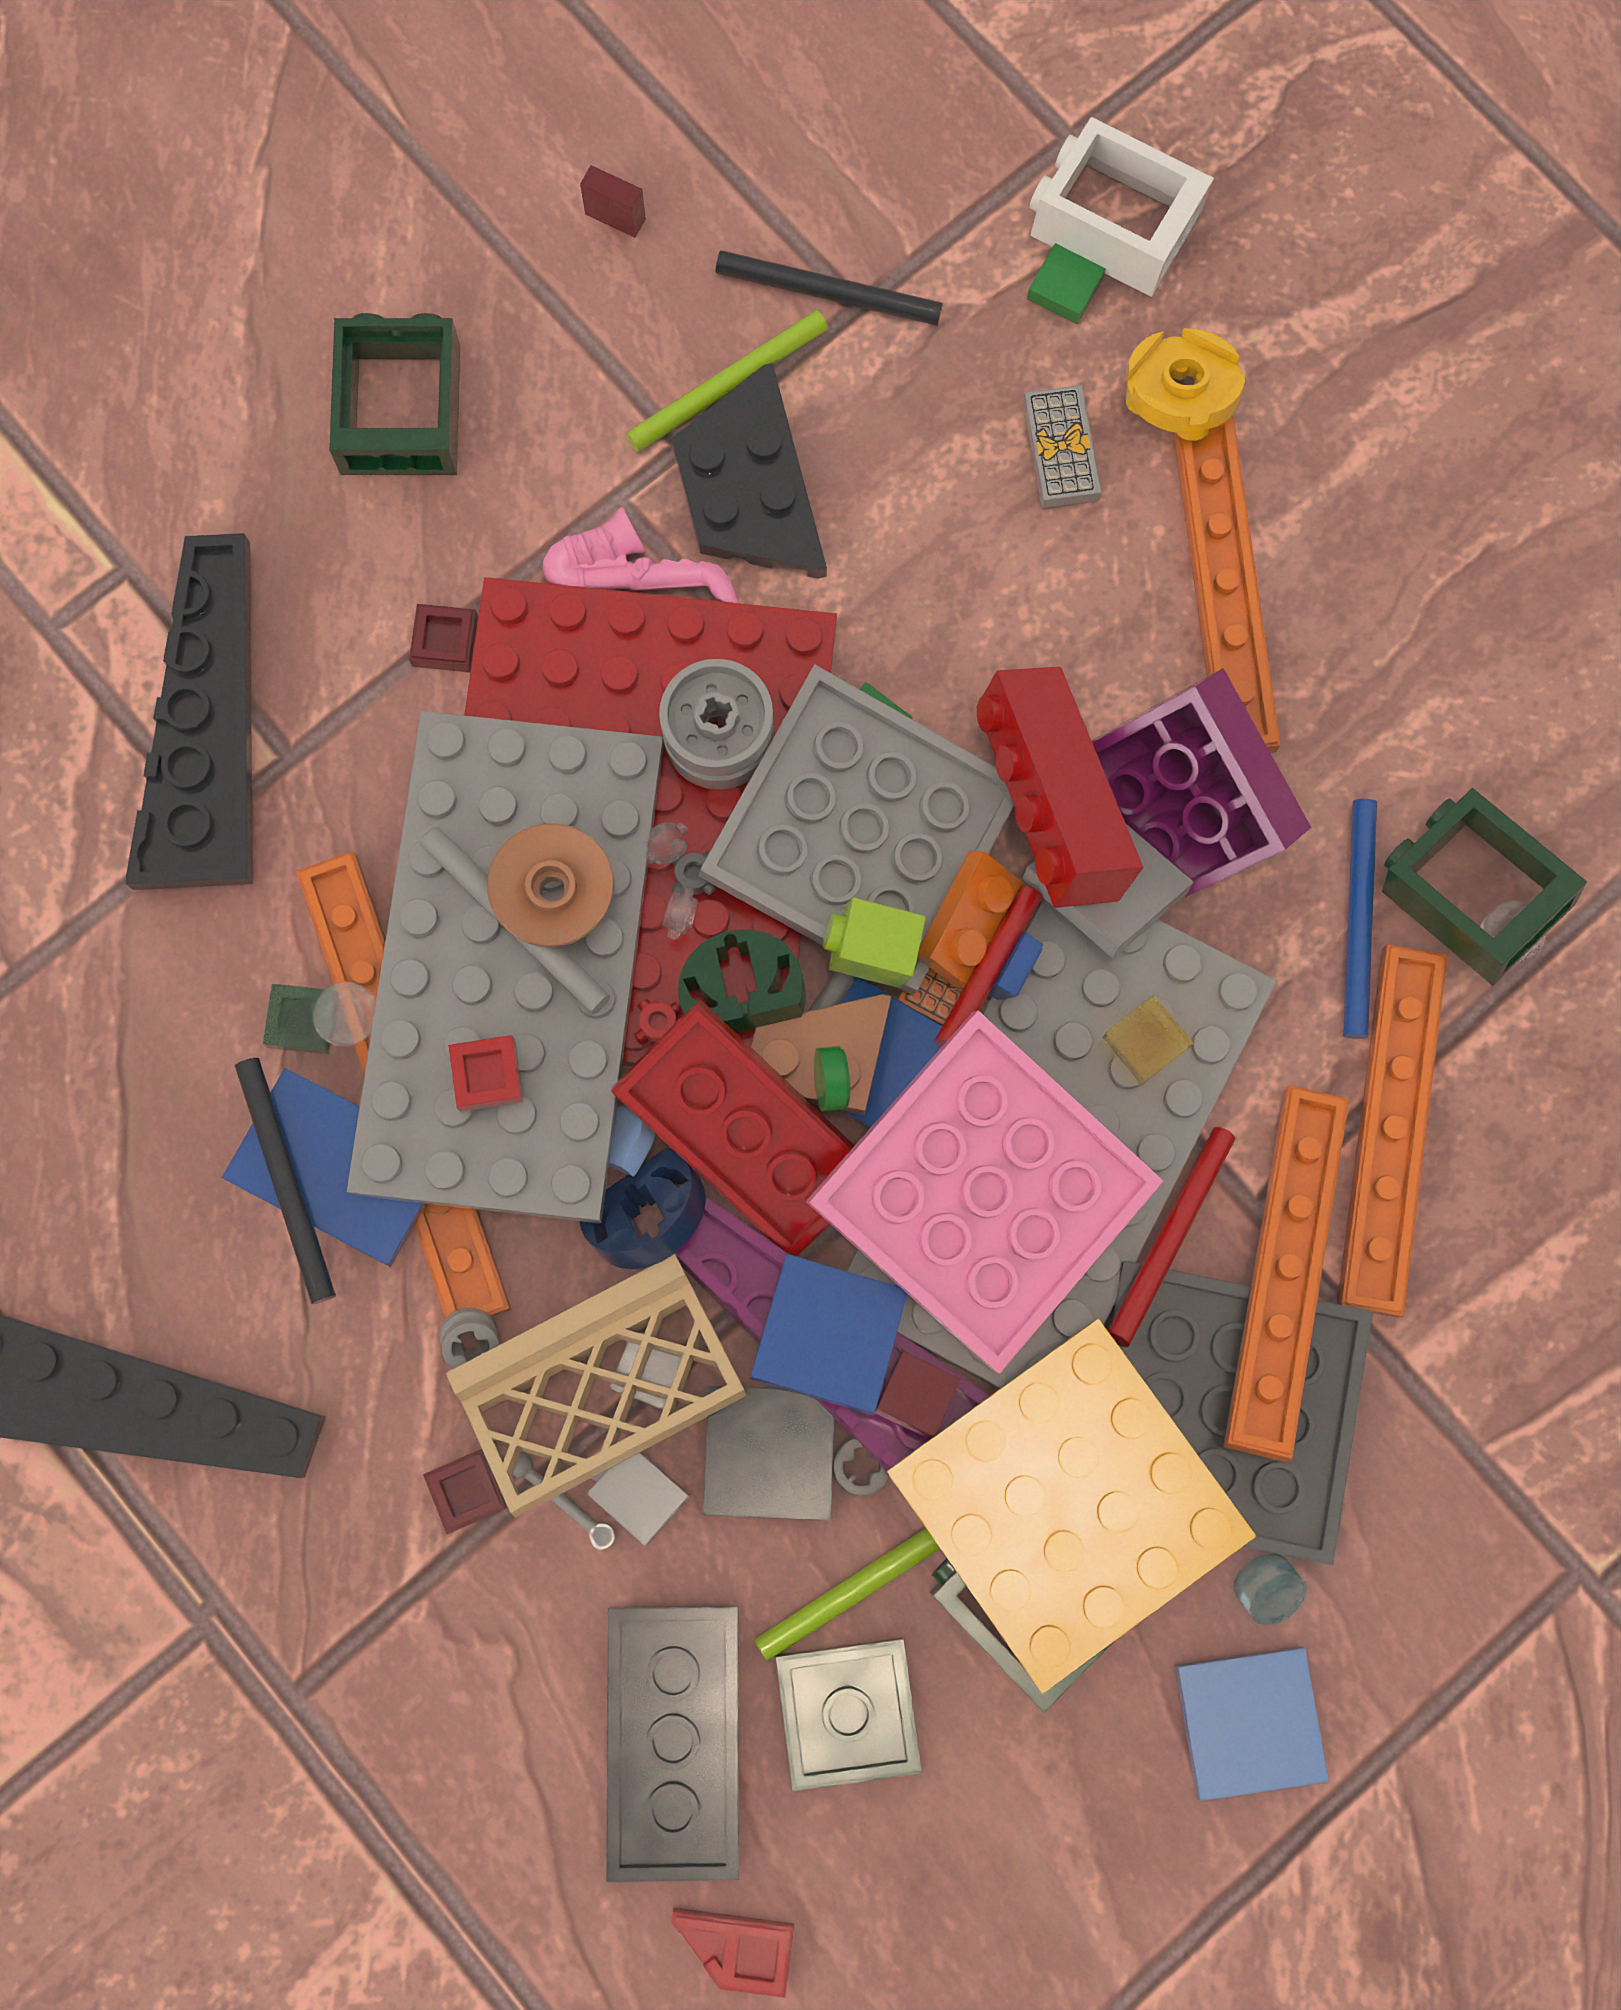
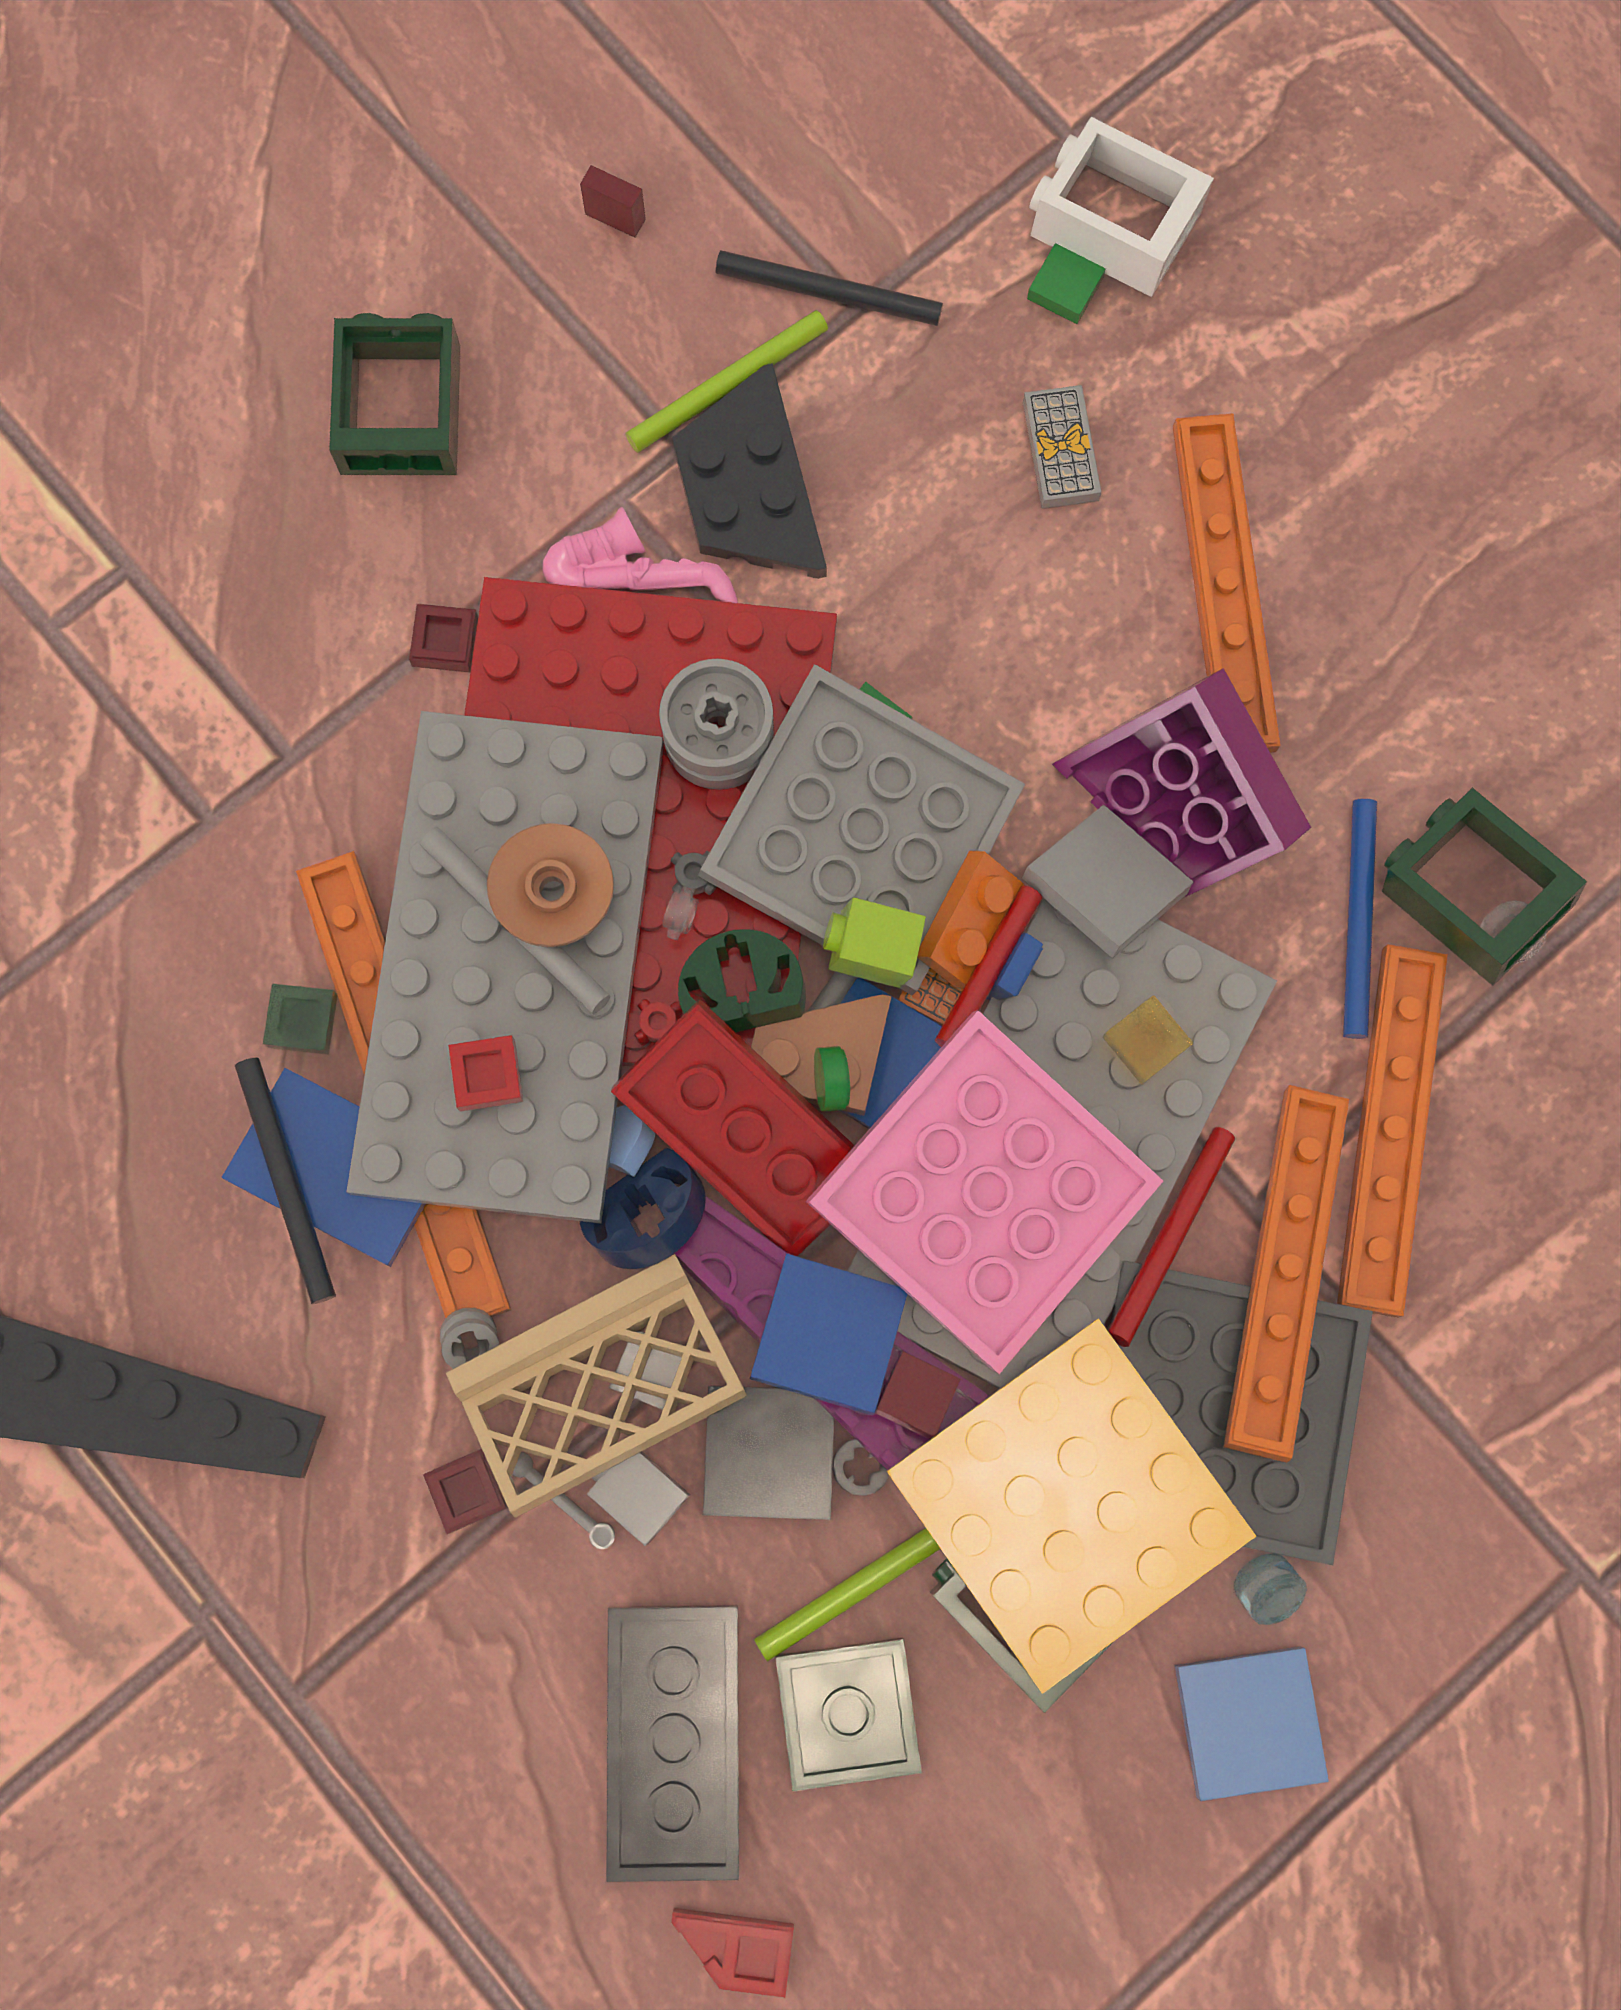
black wing [126,533,253,890] -> none
clear tile [313,982,376,1047] -> none
clear piece [643,822,688,865] -> none
red brick [976,666,1144,908] -> none
yellow plate [1126,328,1245,441] -> none

